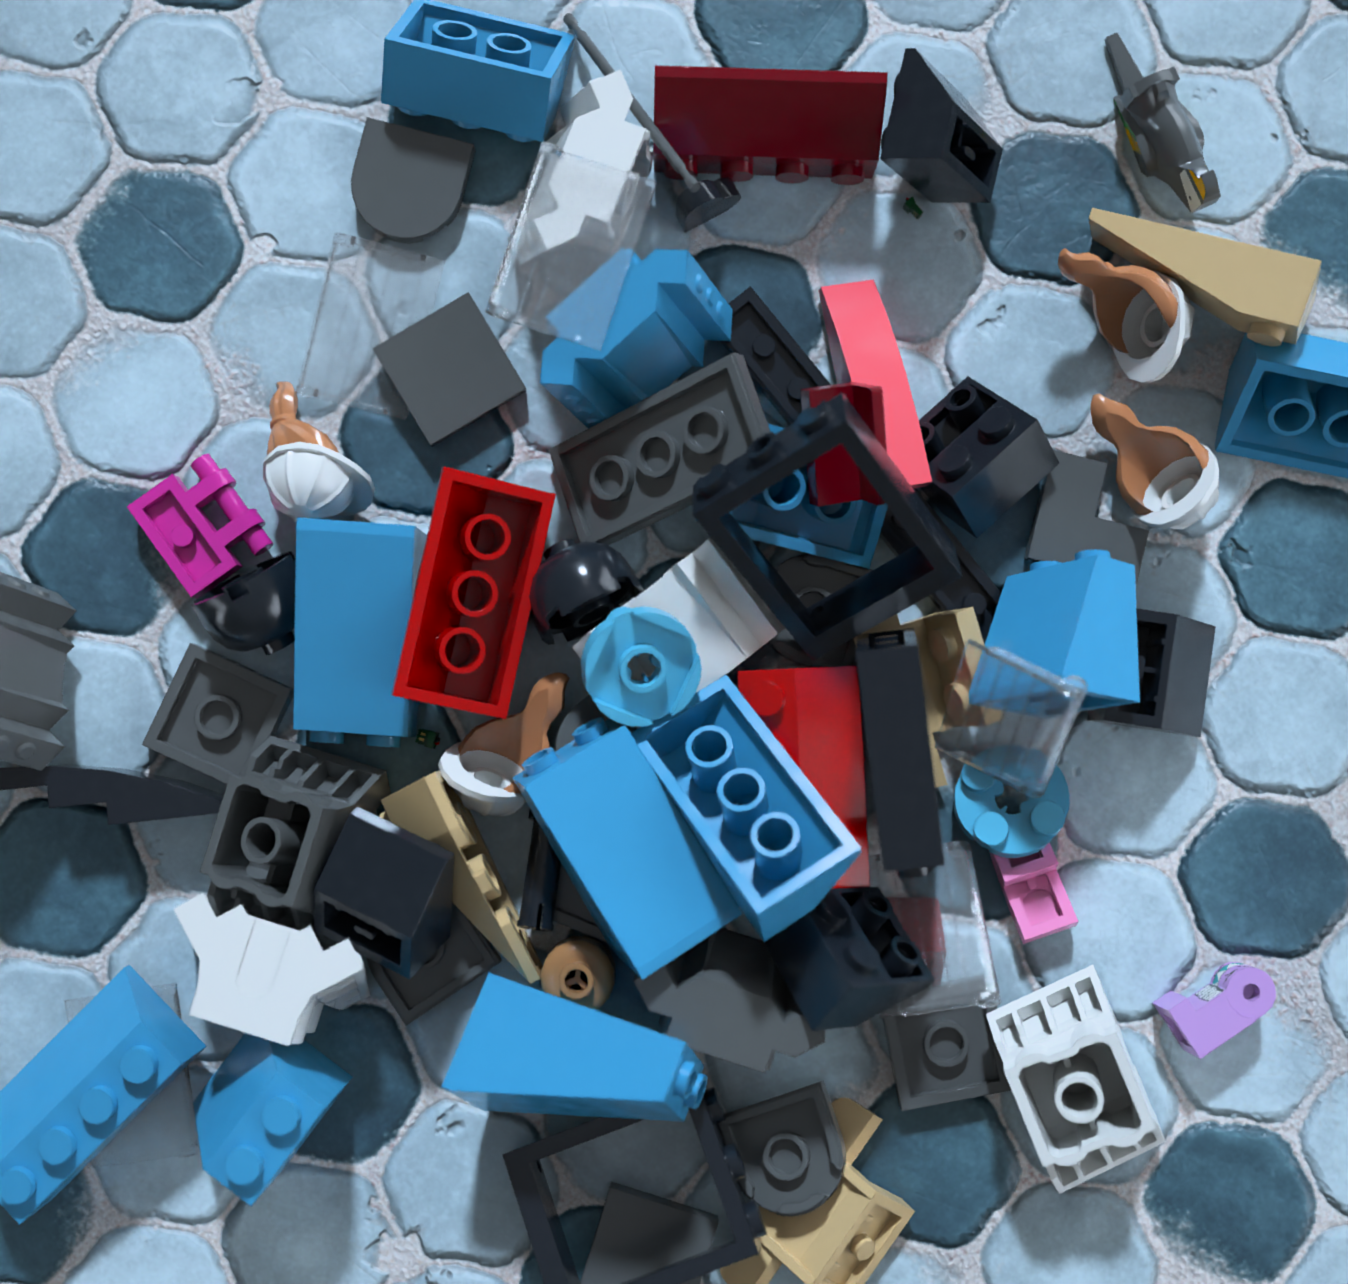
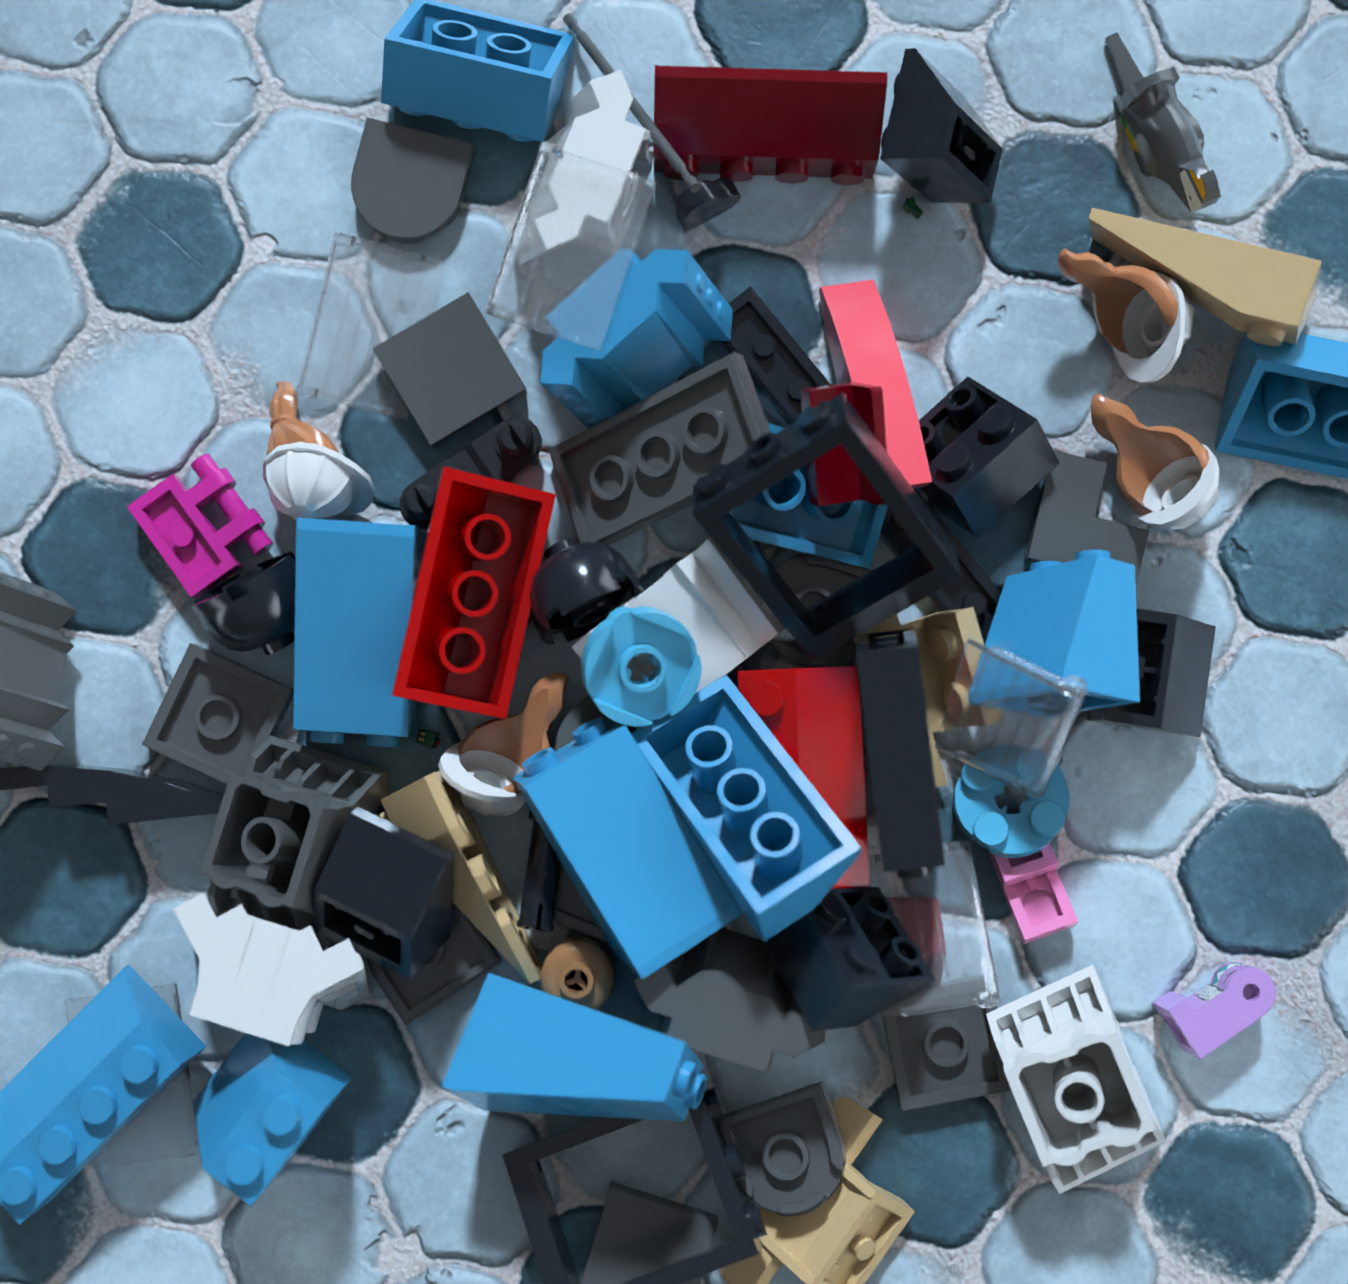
none -> black piece [400,417,542,529]

